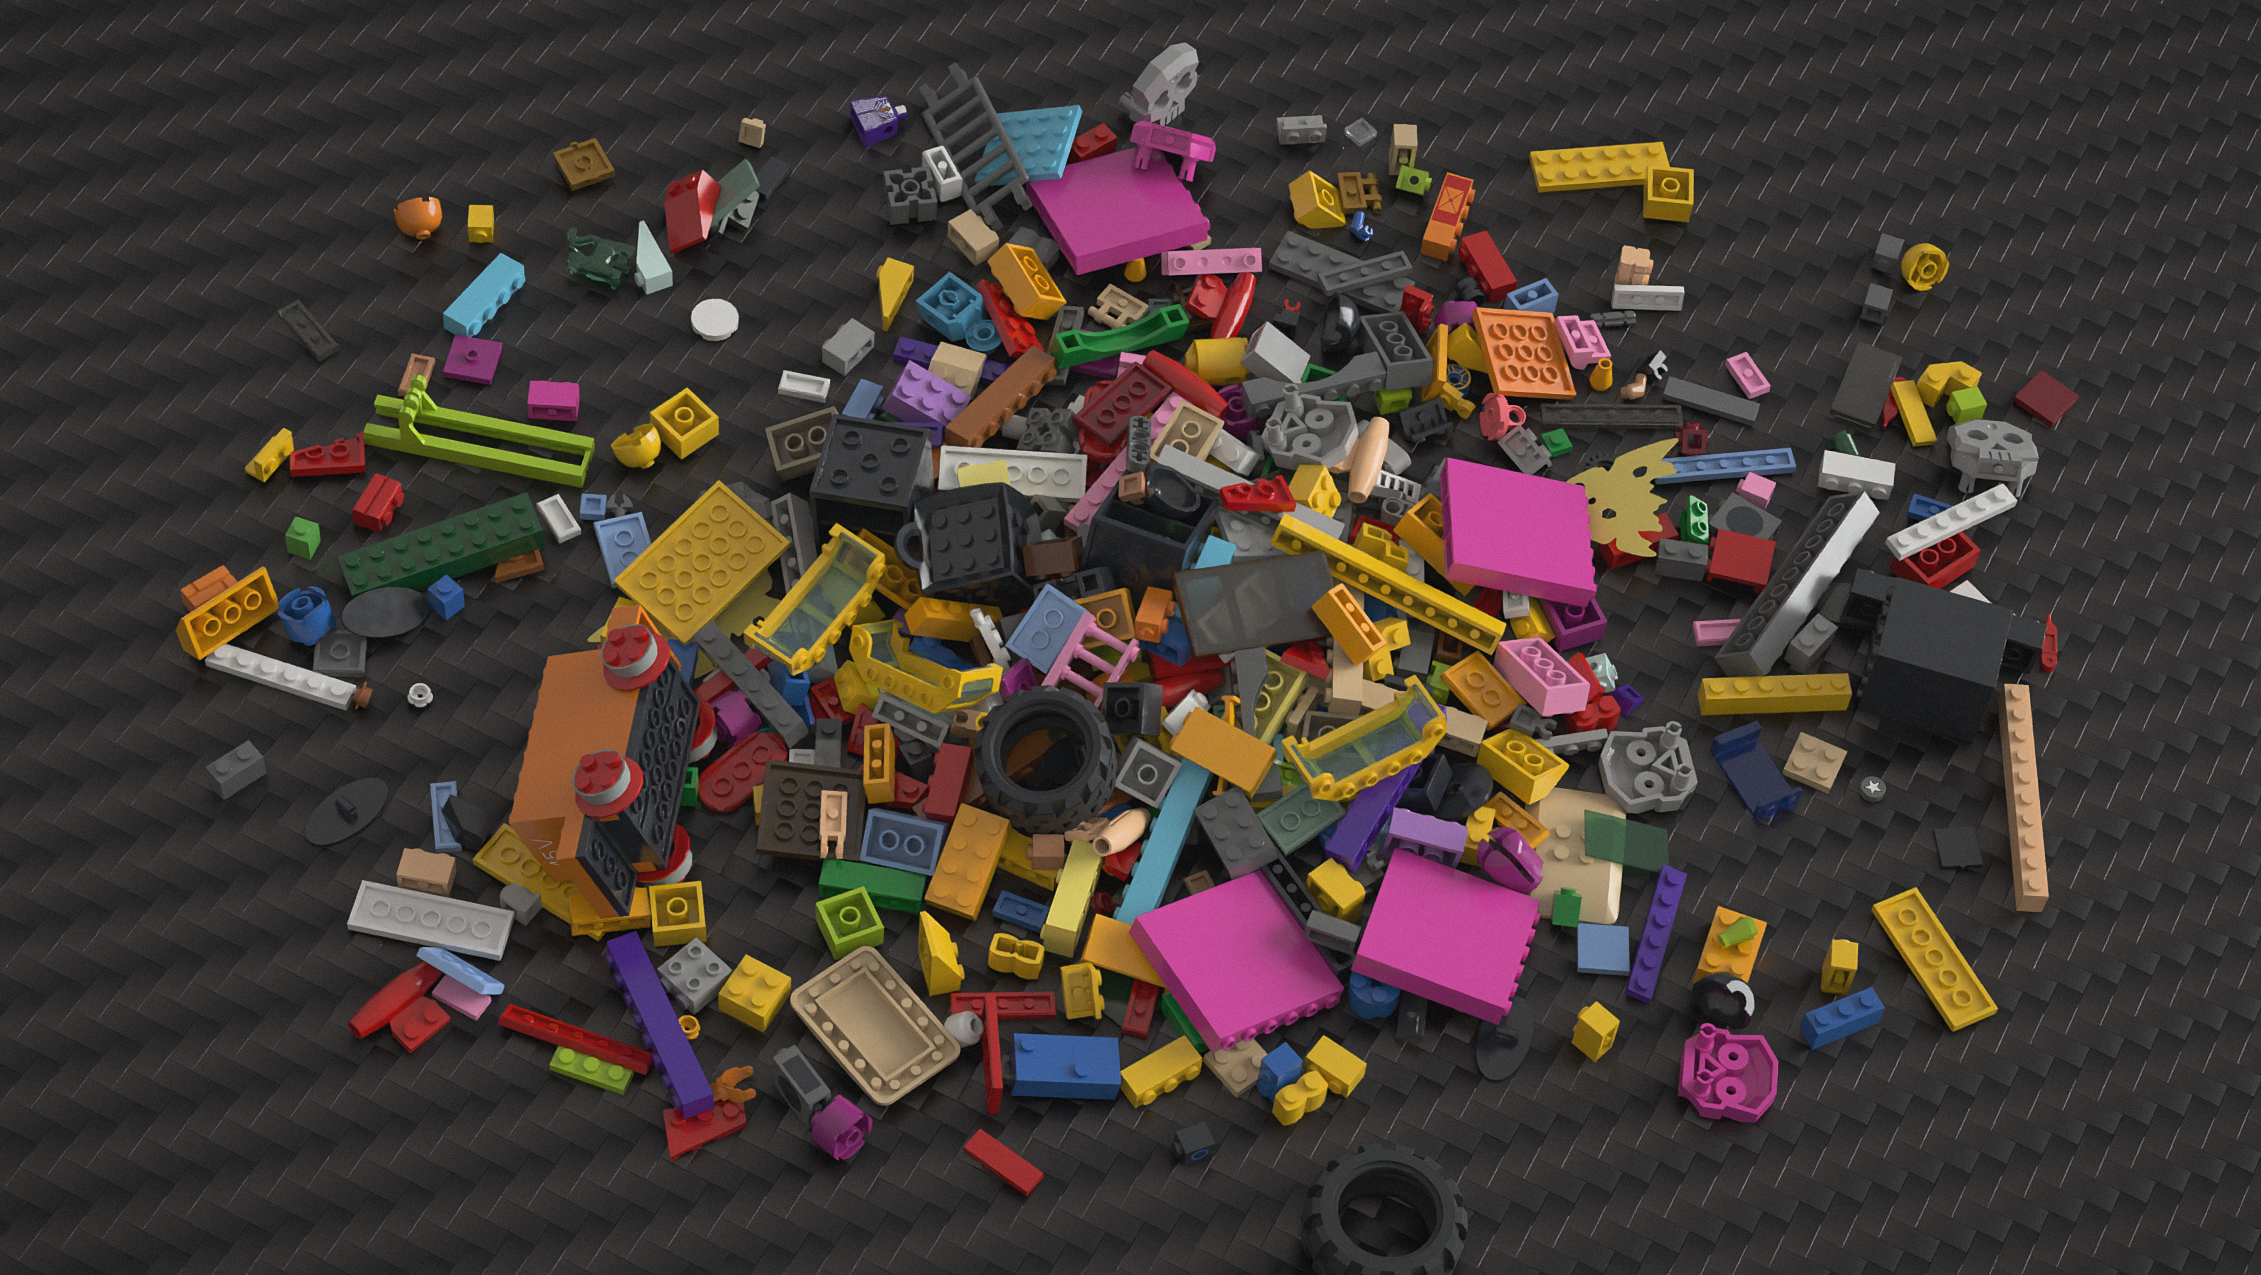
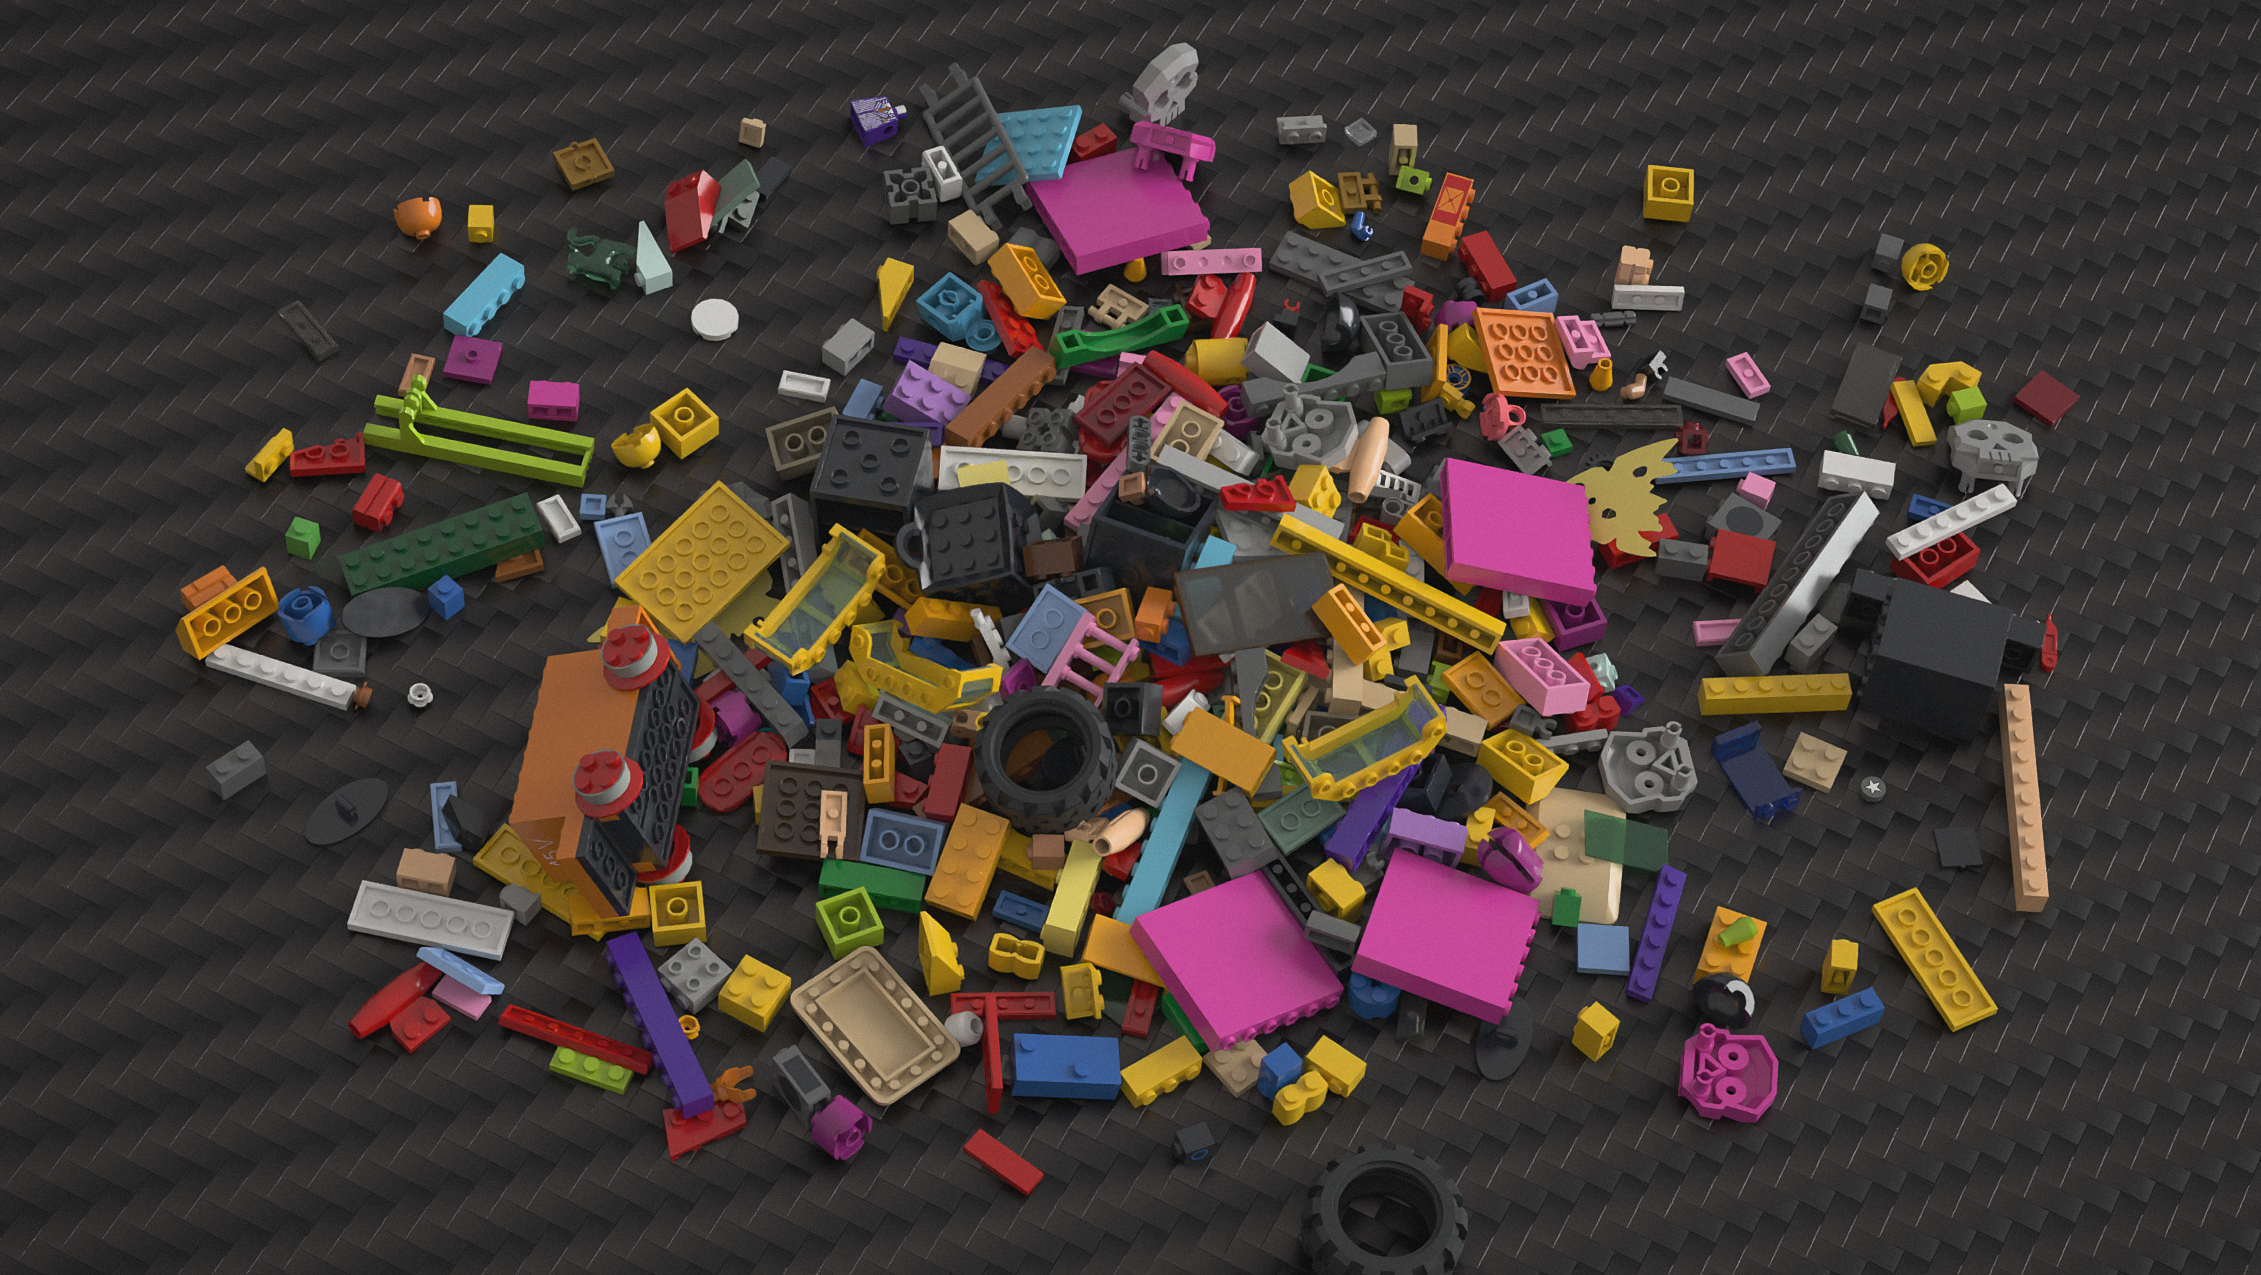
yellow plate [1529,142,1670,192] -> none
green bracket [1680,495,1709,545] -> none

